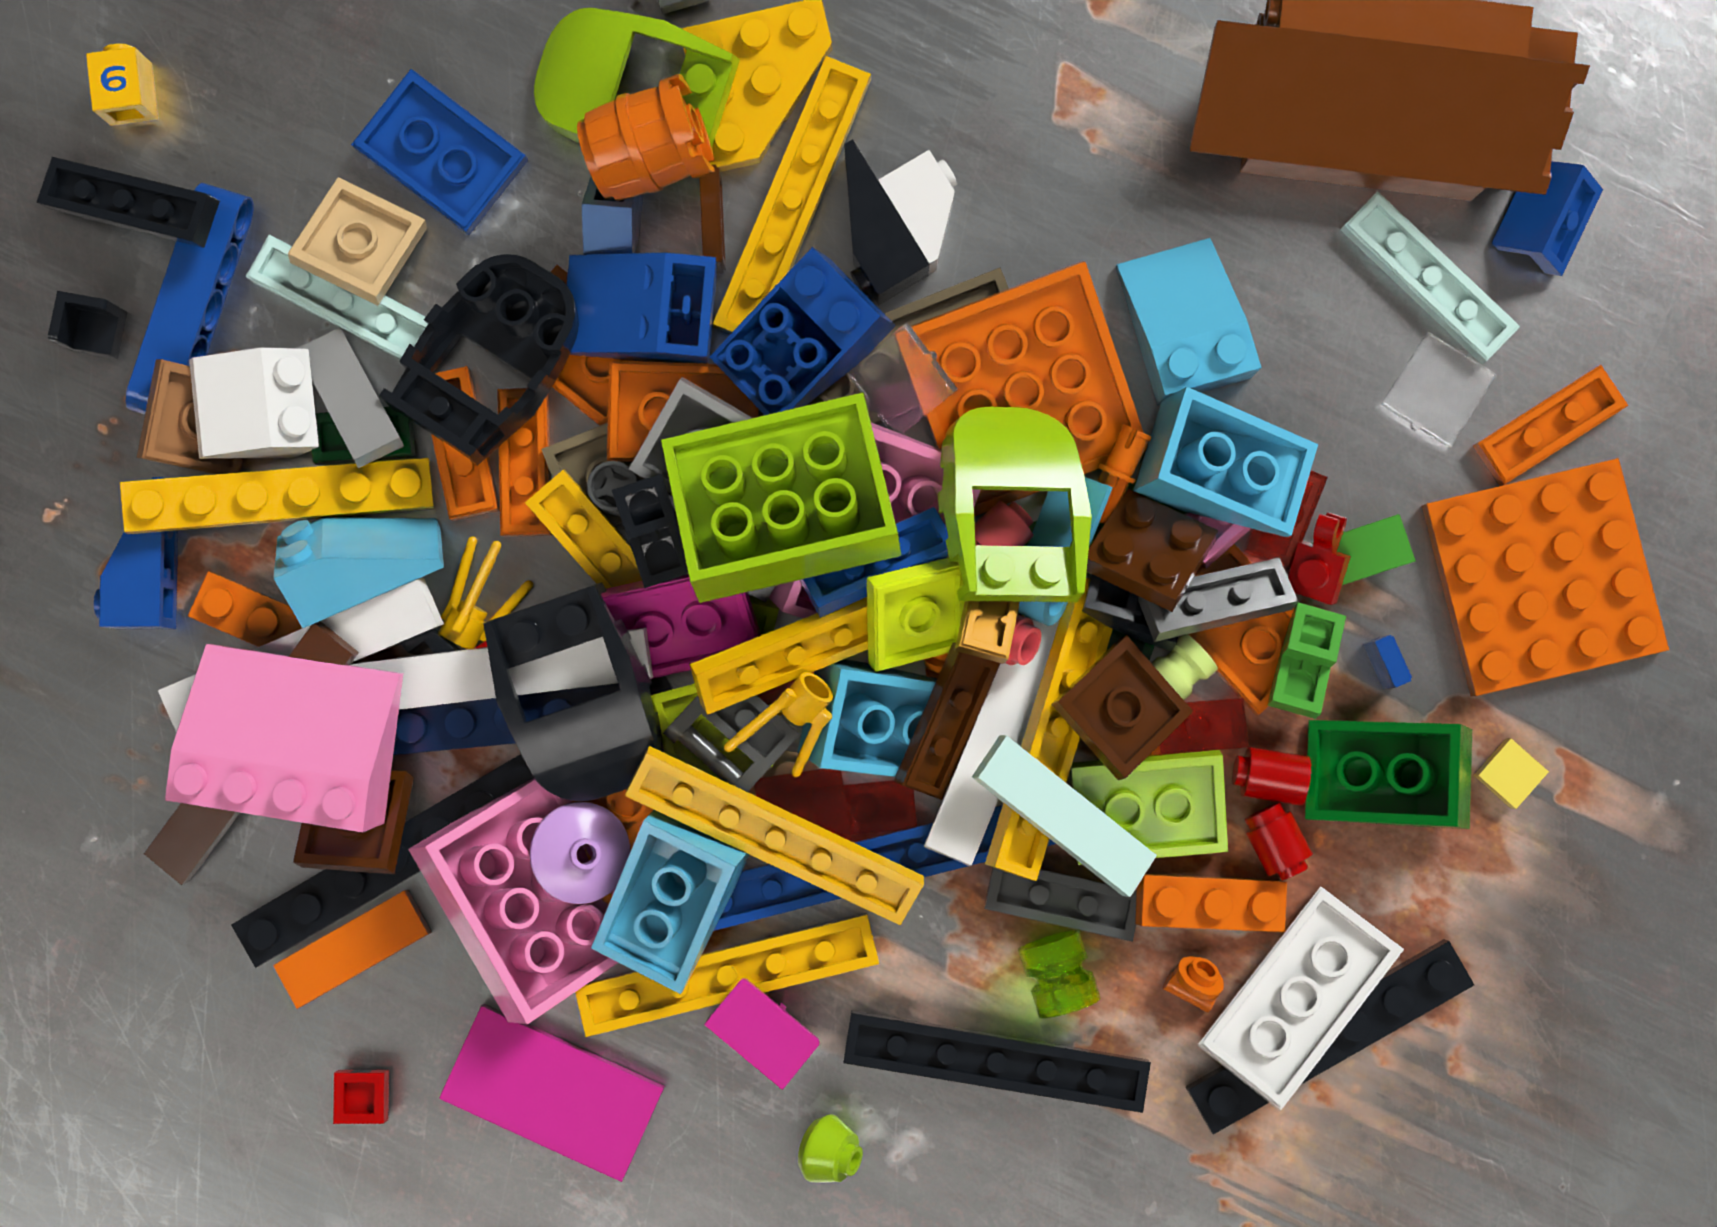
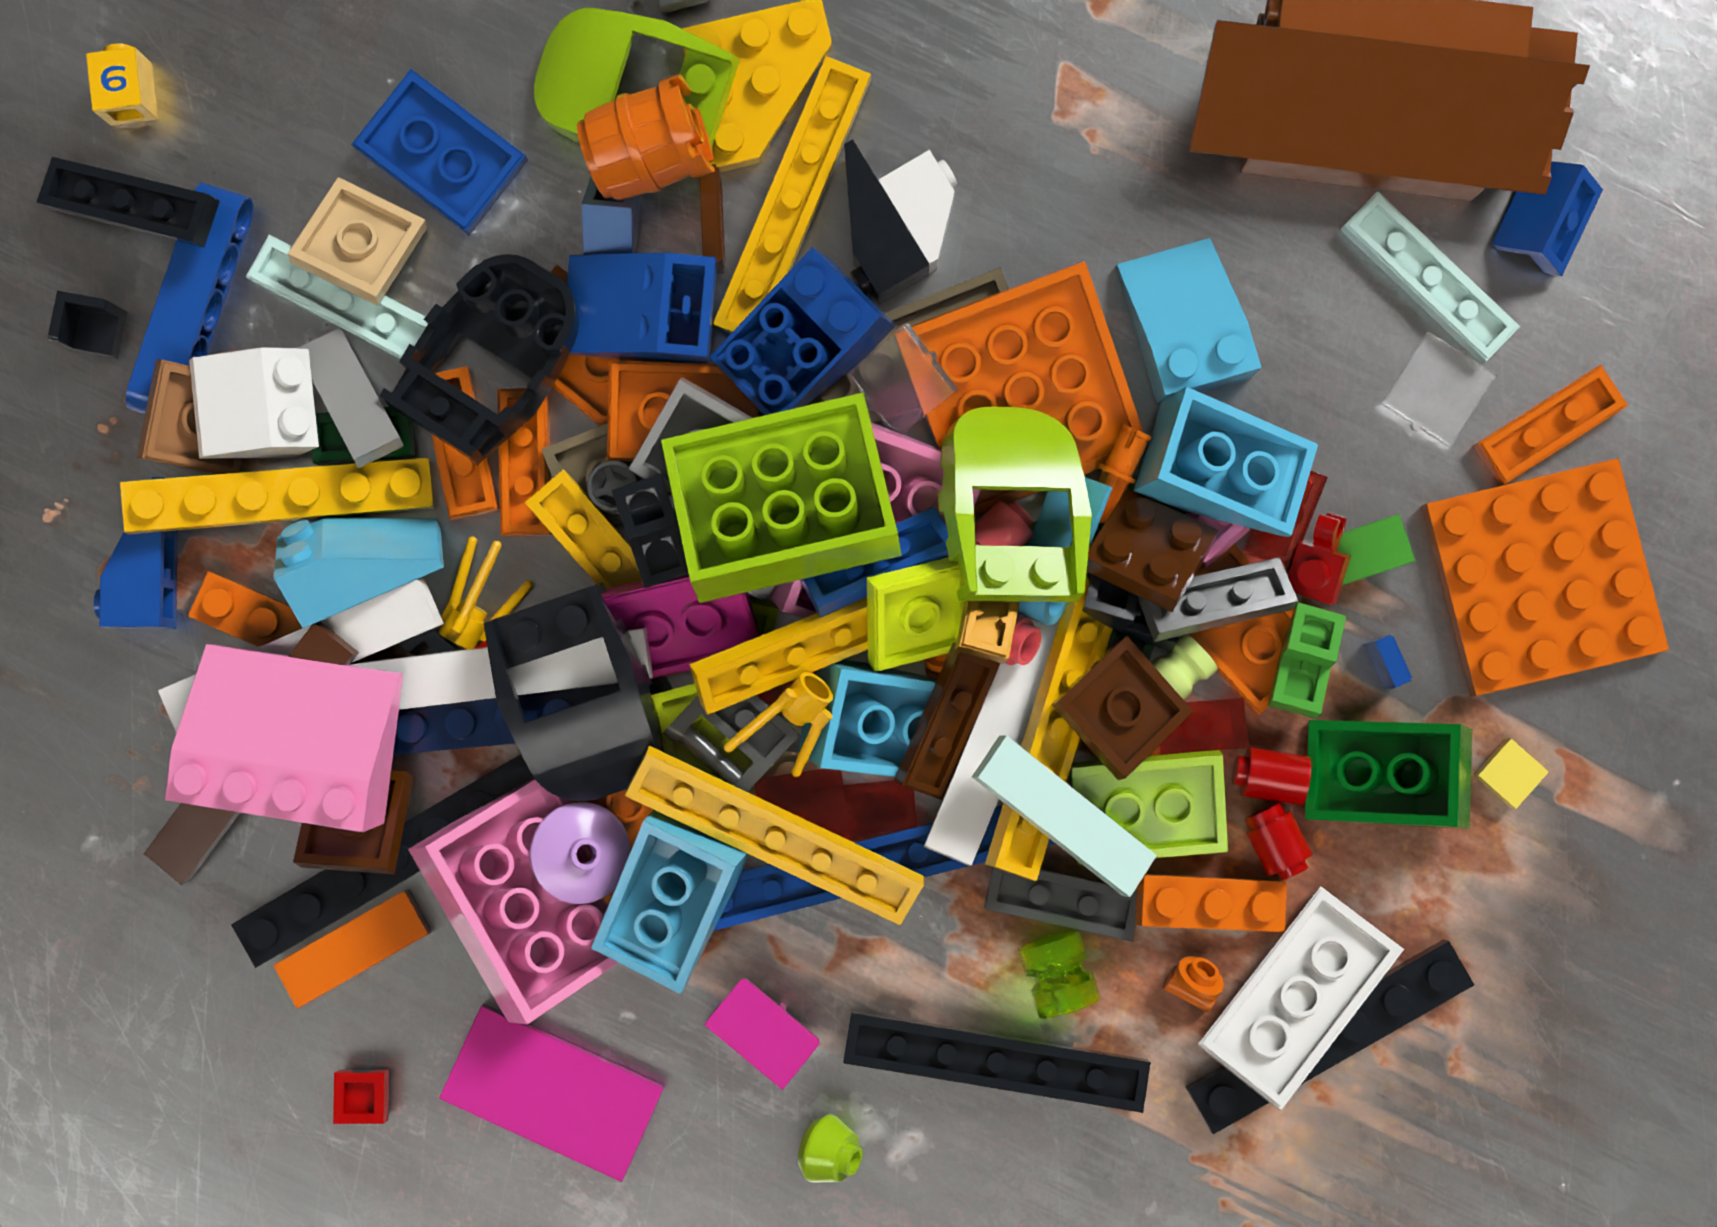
yellow plate [575,913,879,1037] -> none

